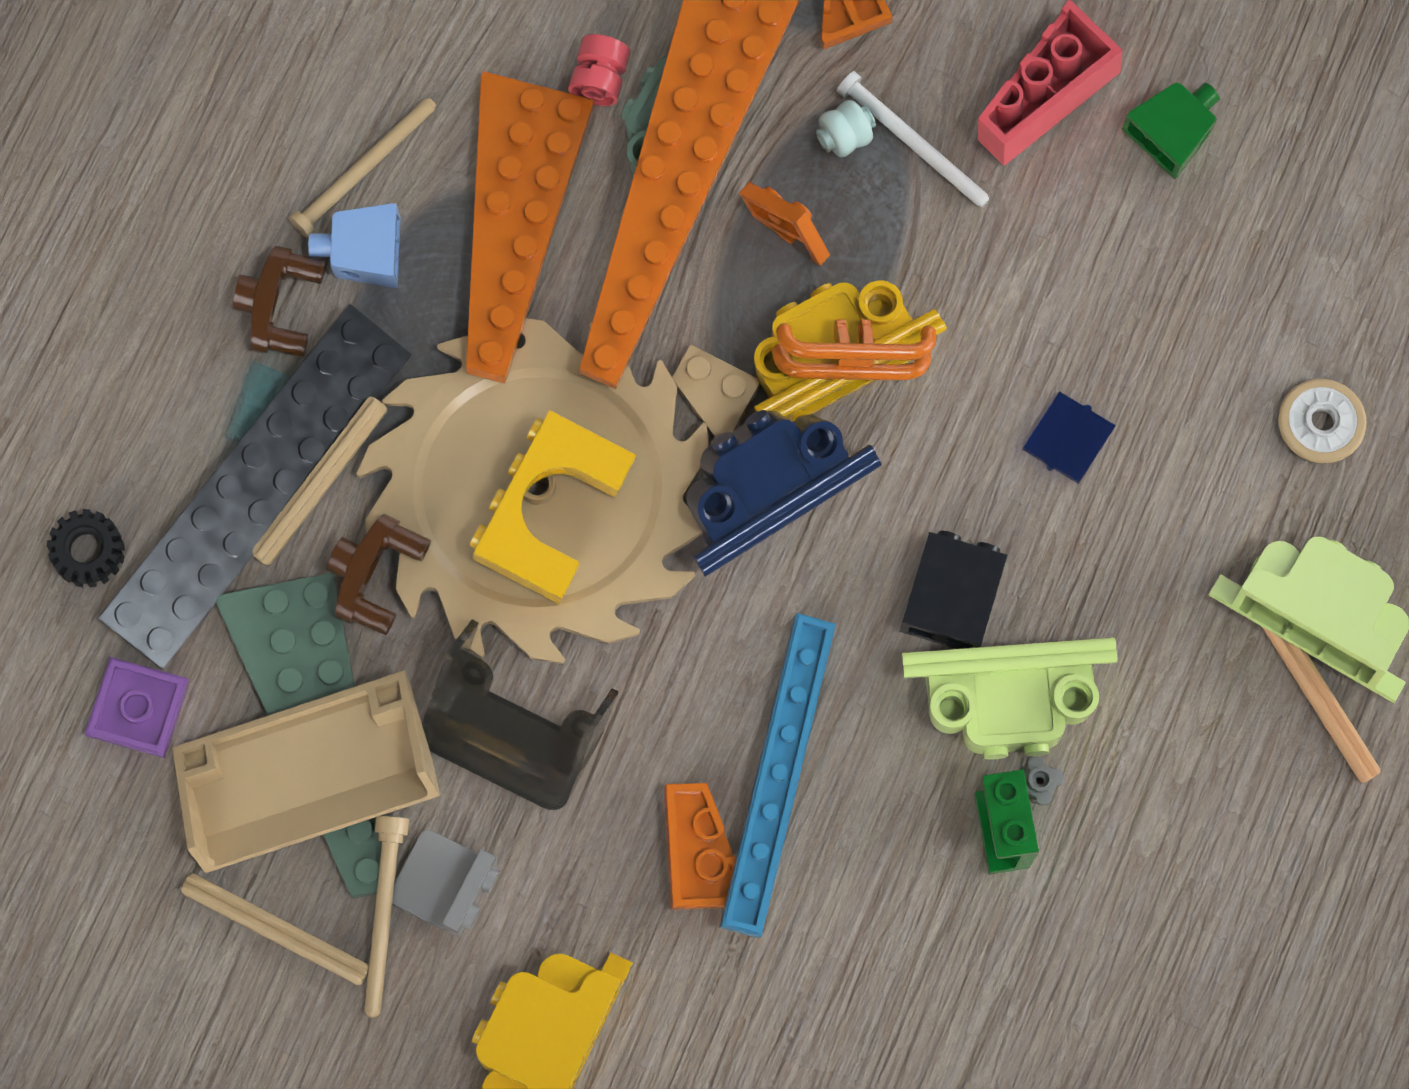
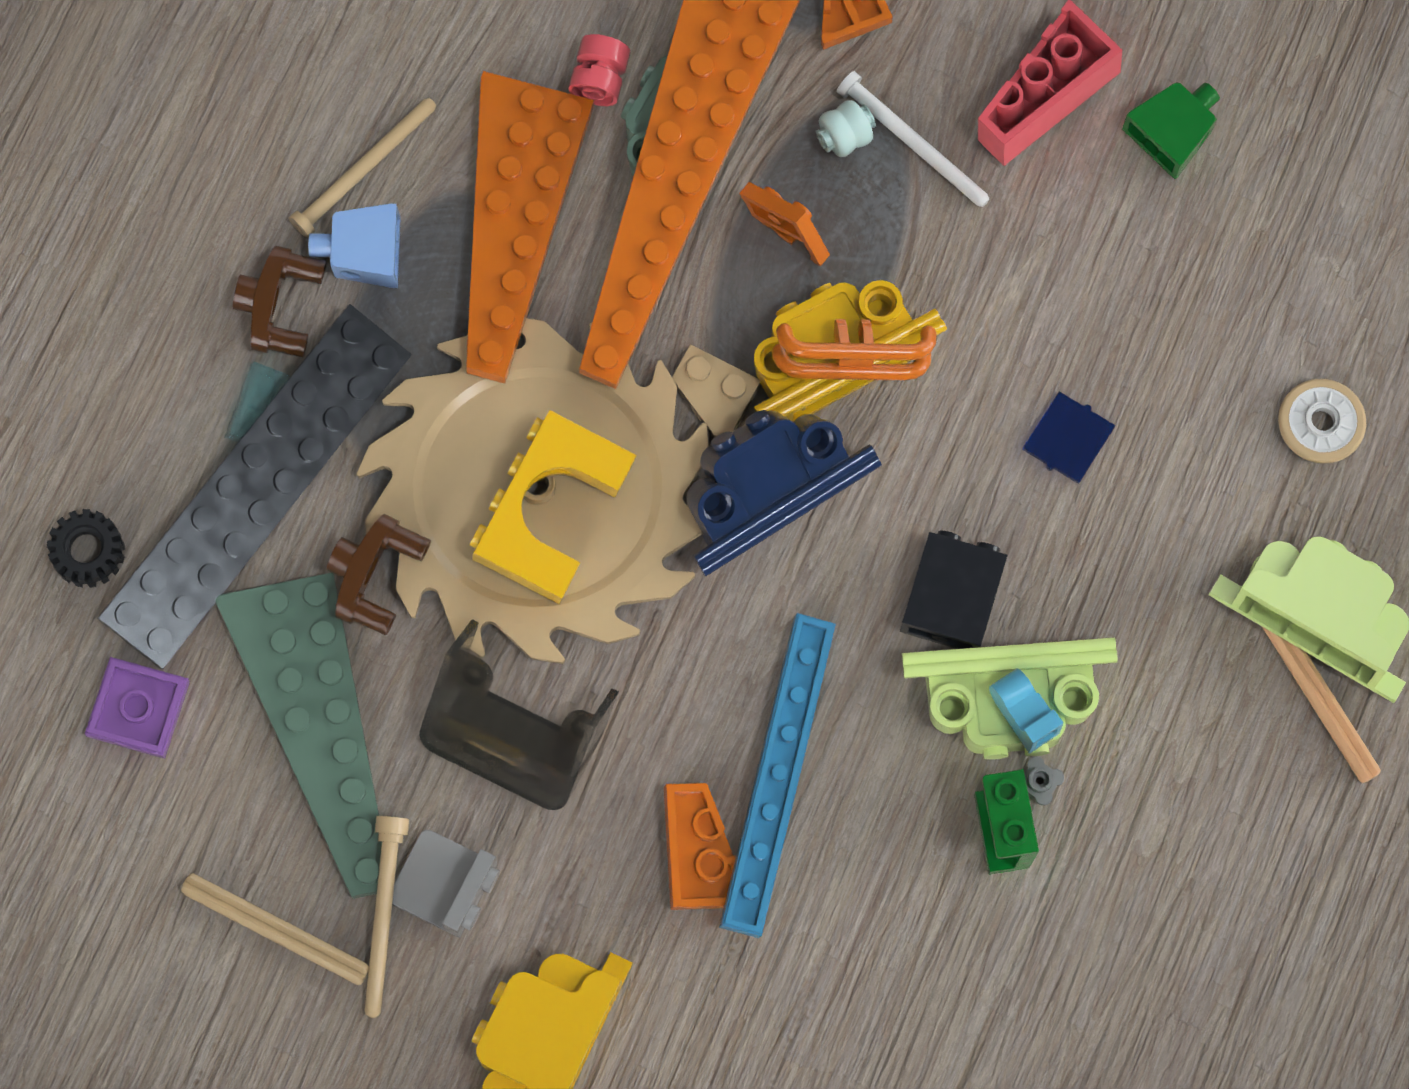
tan slope [172,670,440,873] -> none
tan axle [253,396,387,566] -> none
none -> medium azure leg [989,668,1064,754]

